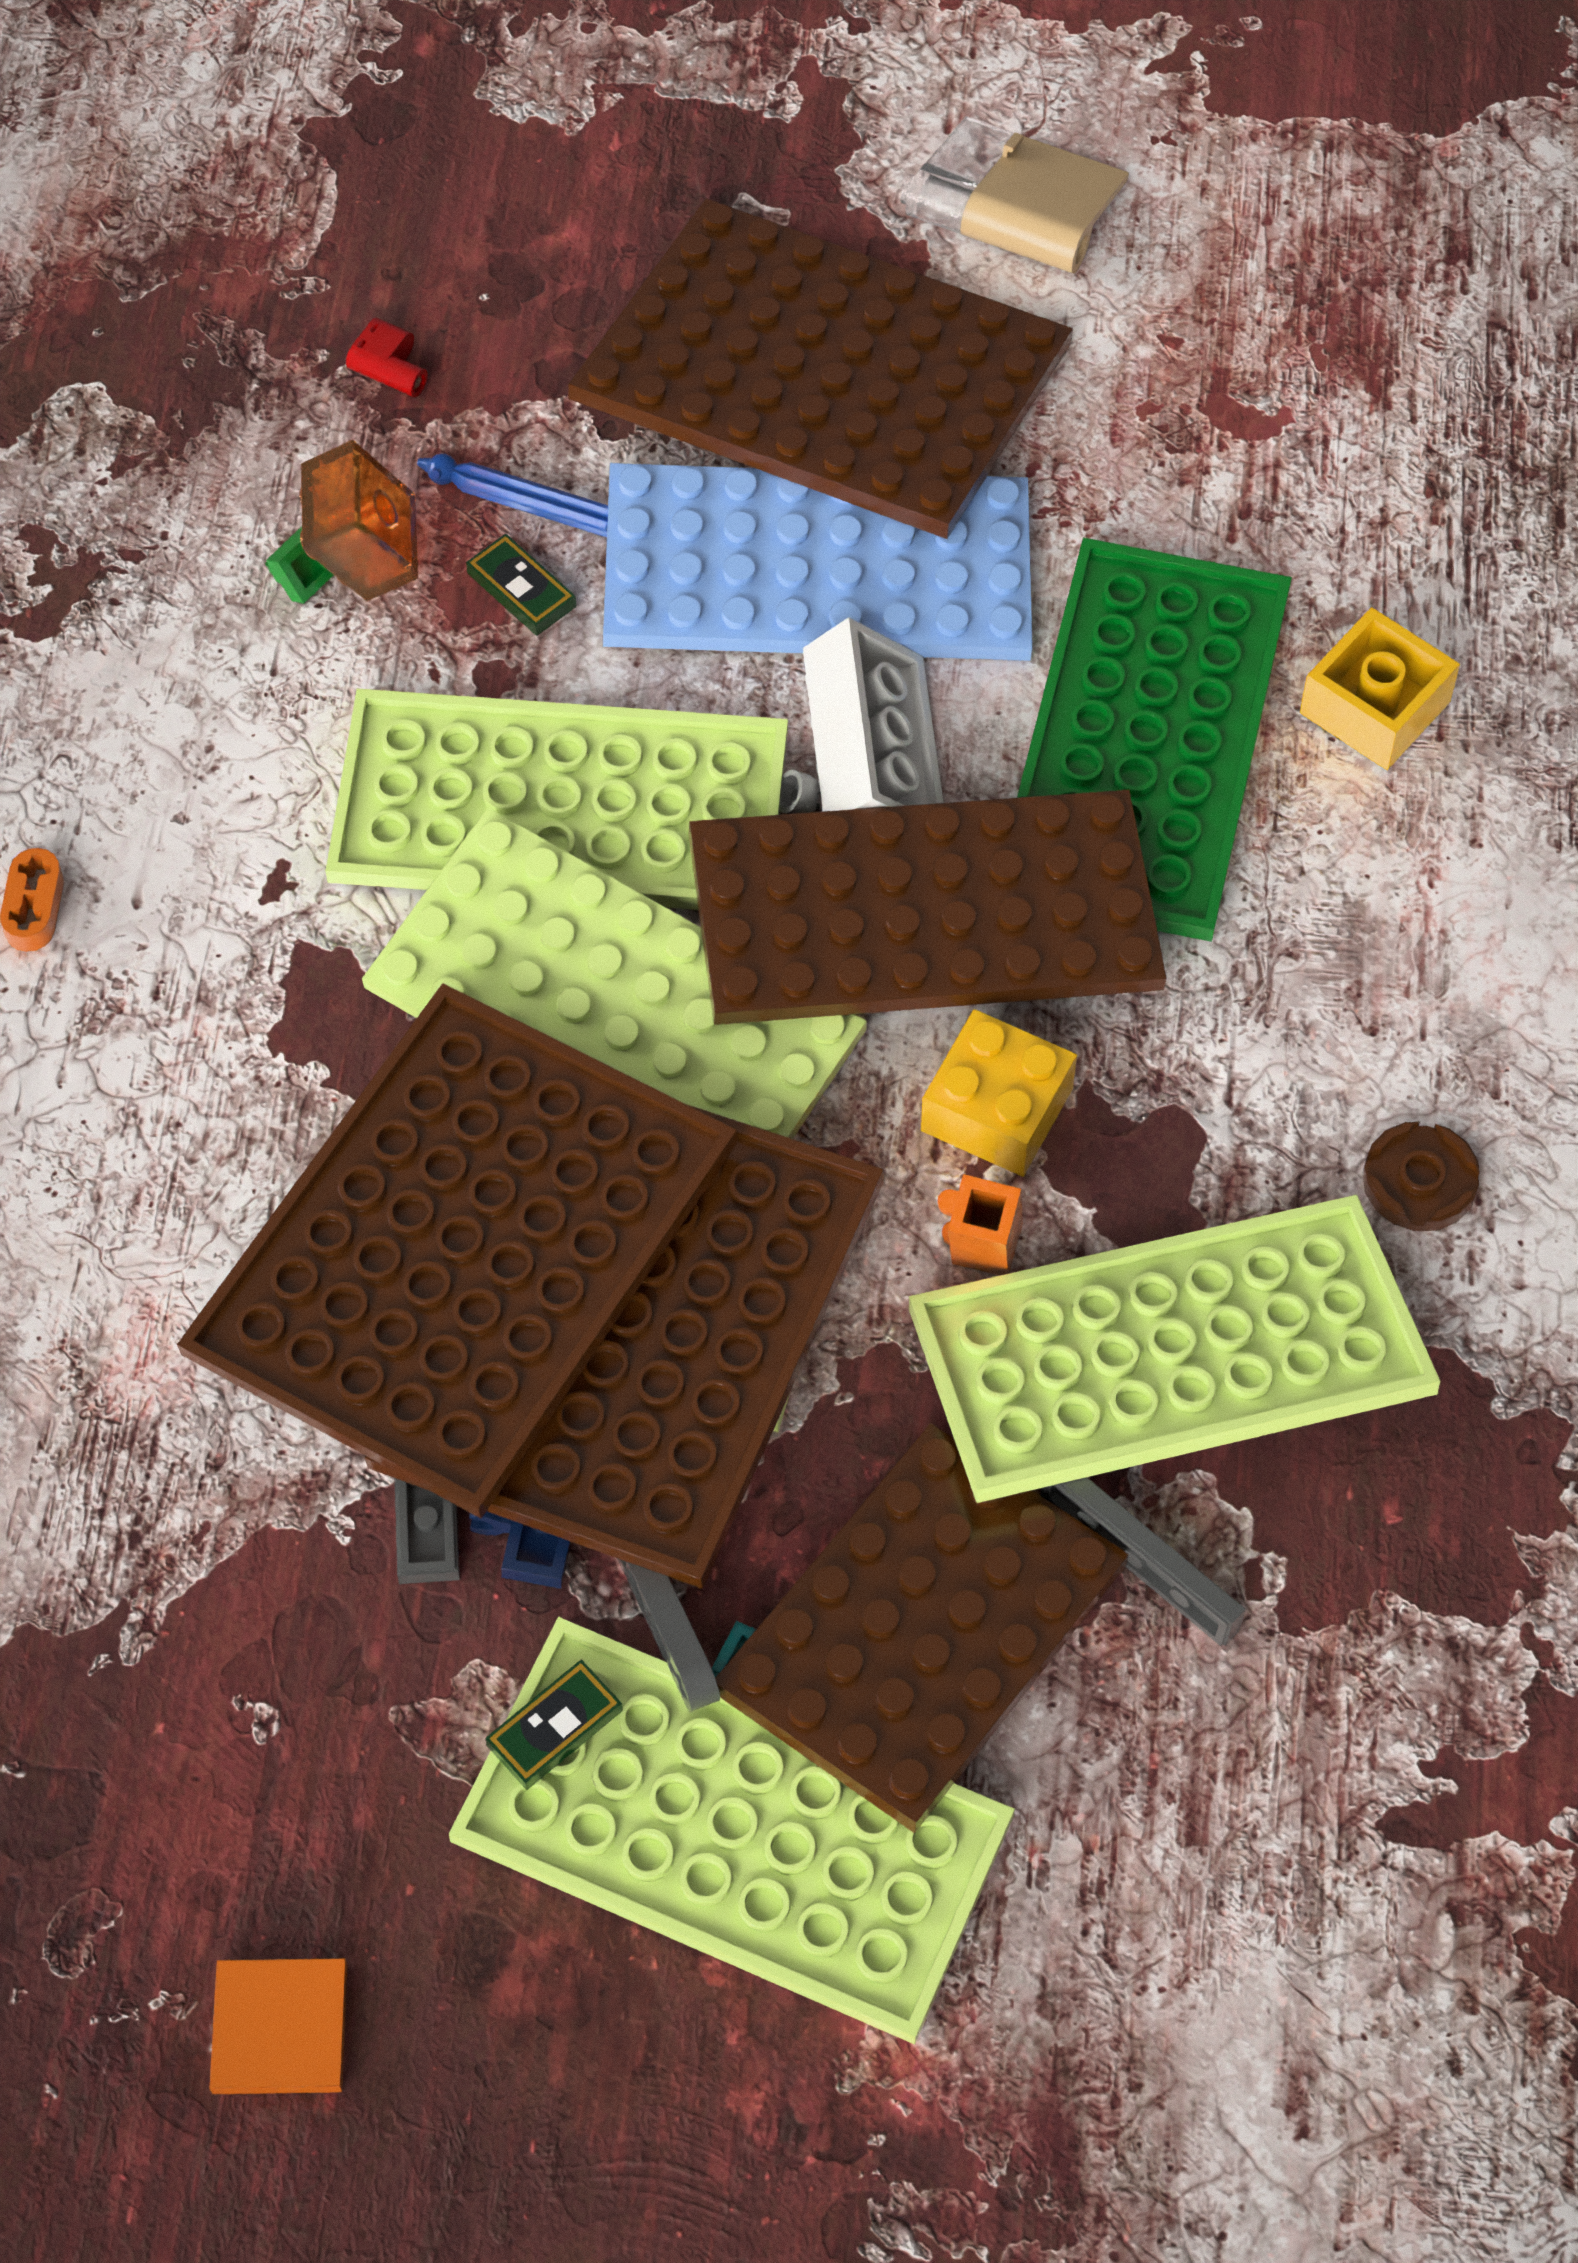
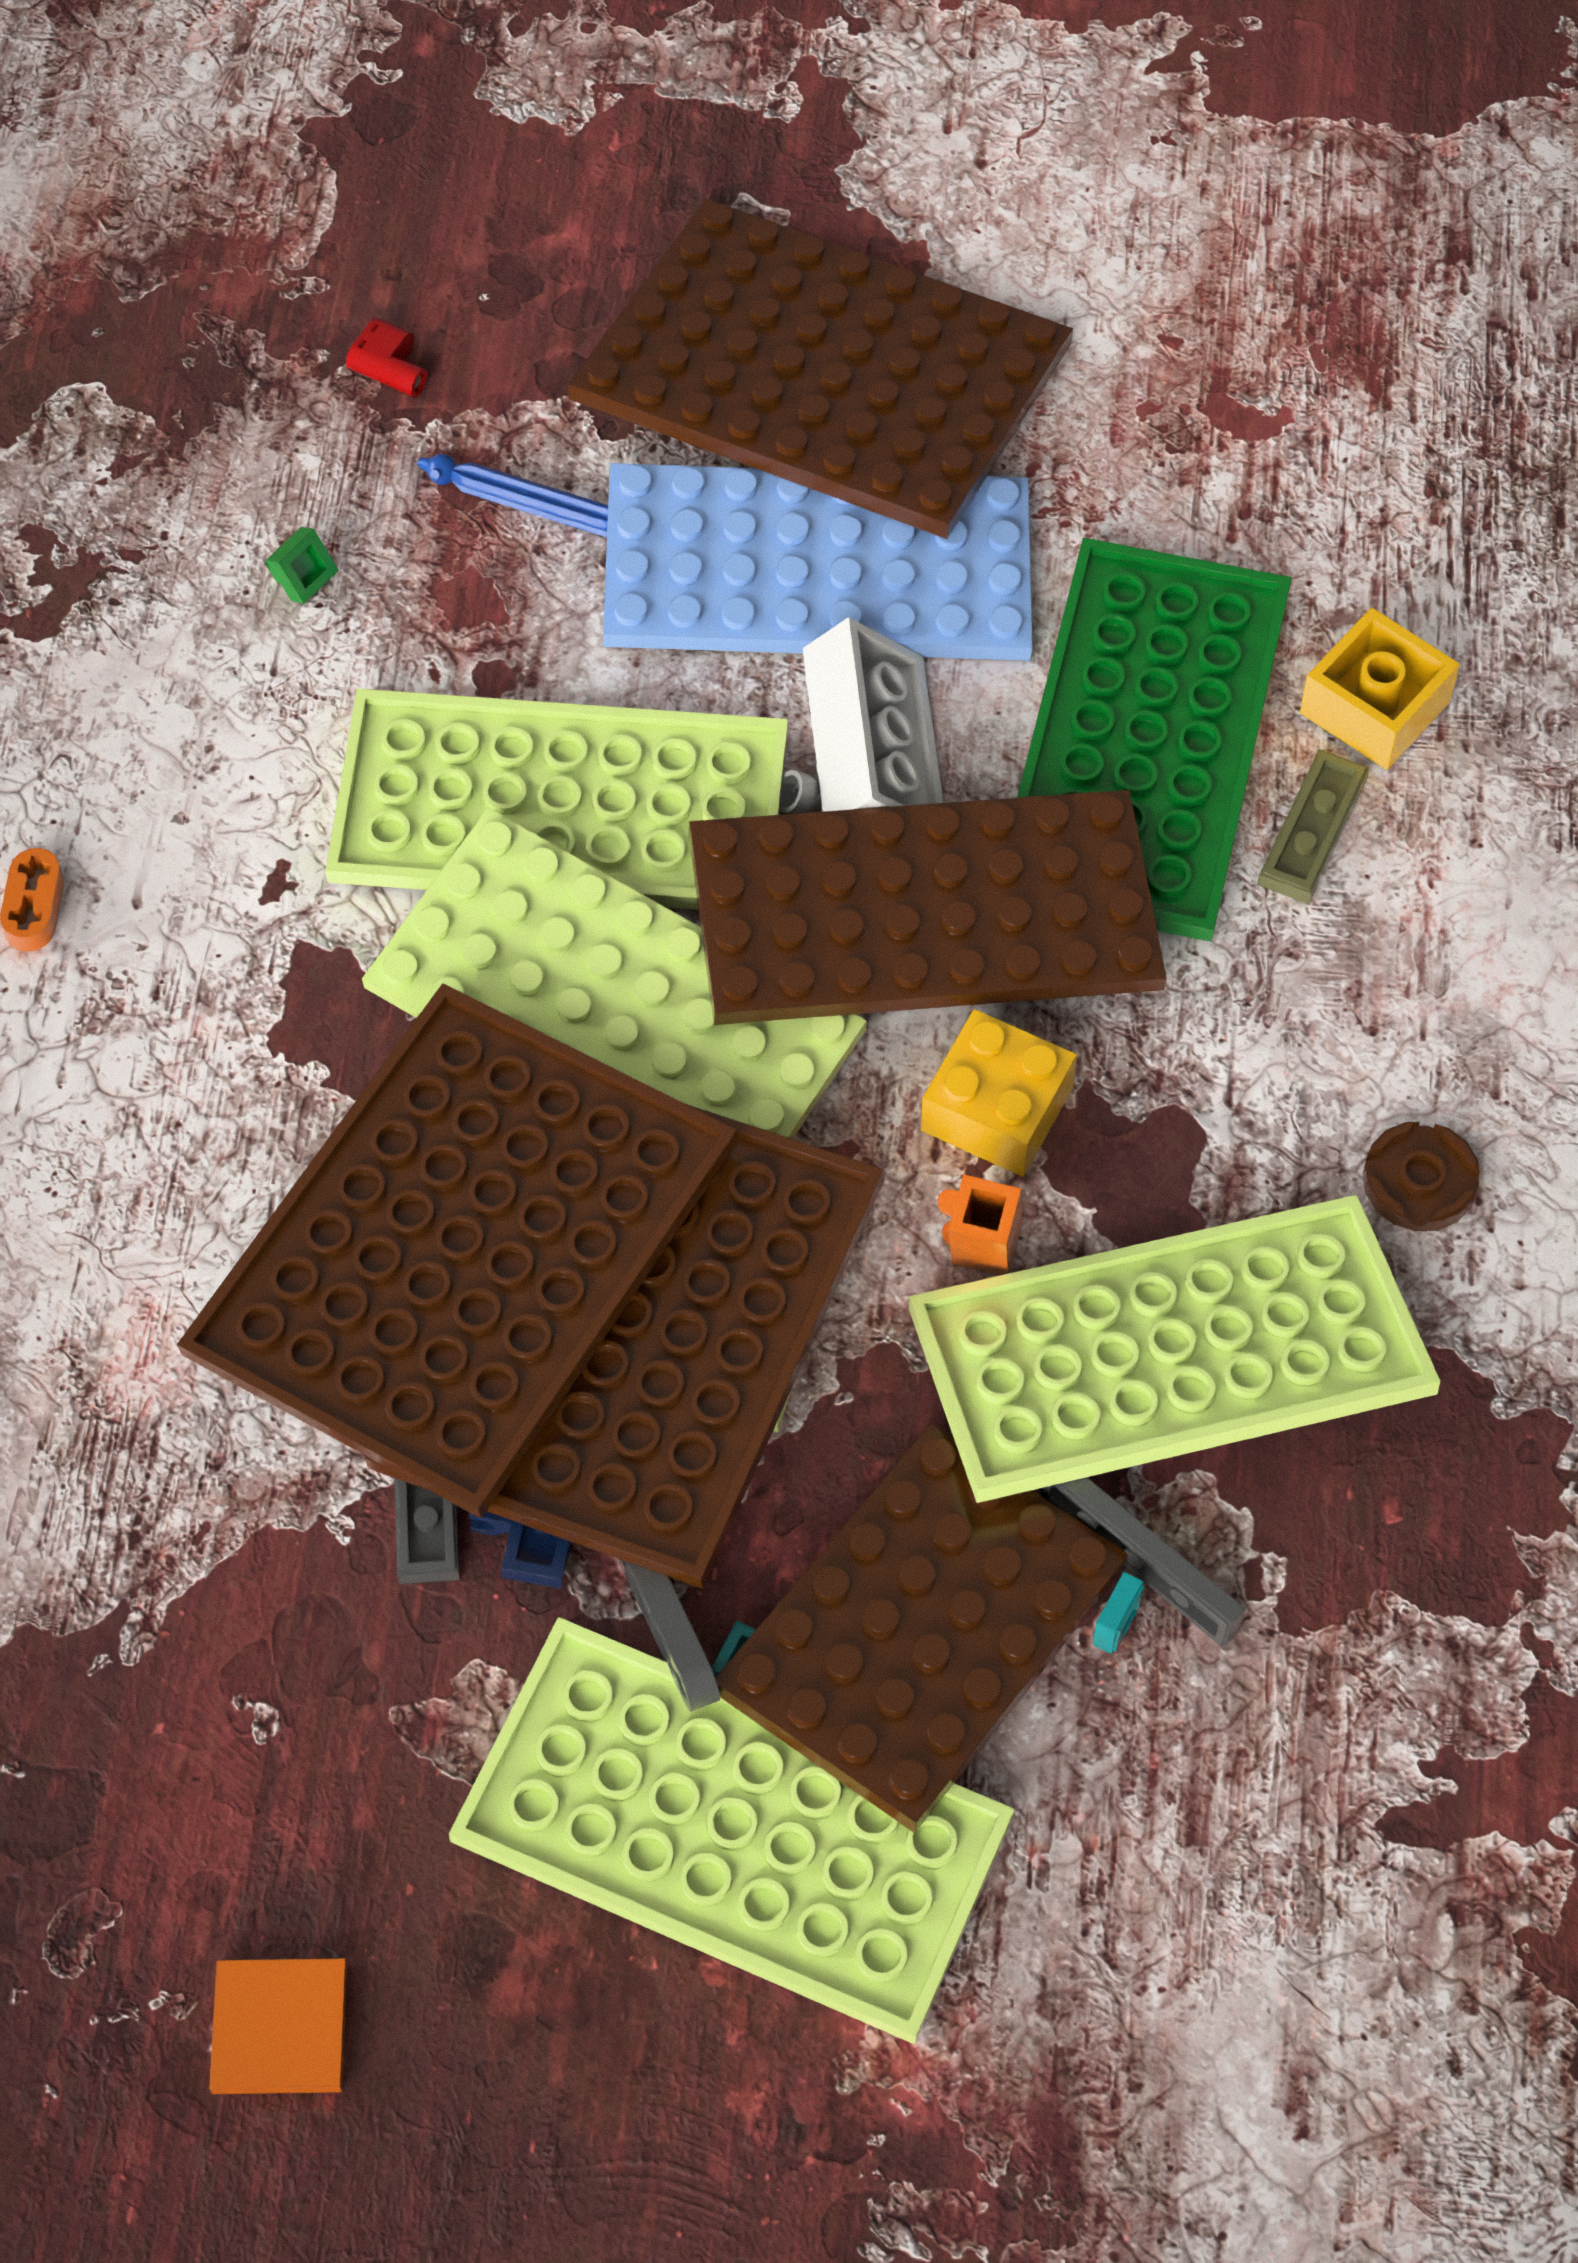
clear orange brick [299,440,418,601] -> none
tile [466,534,576,636] -> none
tile [485,1659,623,1790] -> none
tan door [900,116,1129,274] -> none
none -> teal tile [1092,1572,1144,1655]
none -> olive tile [1257,749,1370,904]

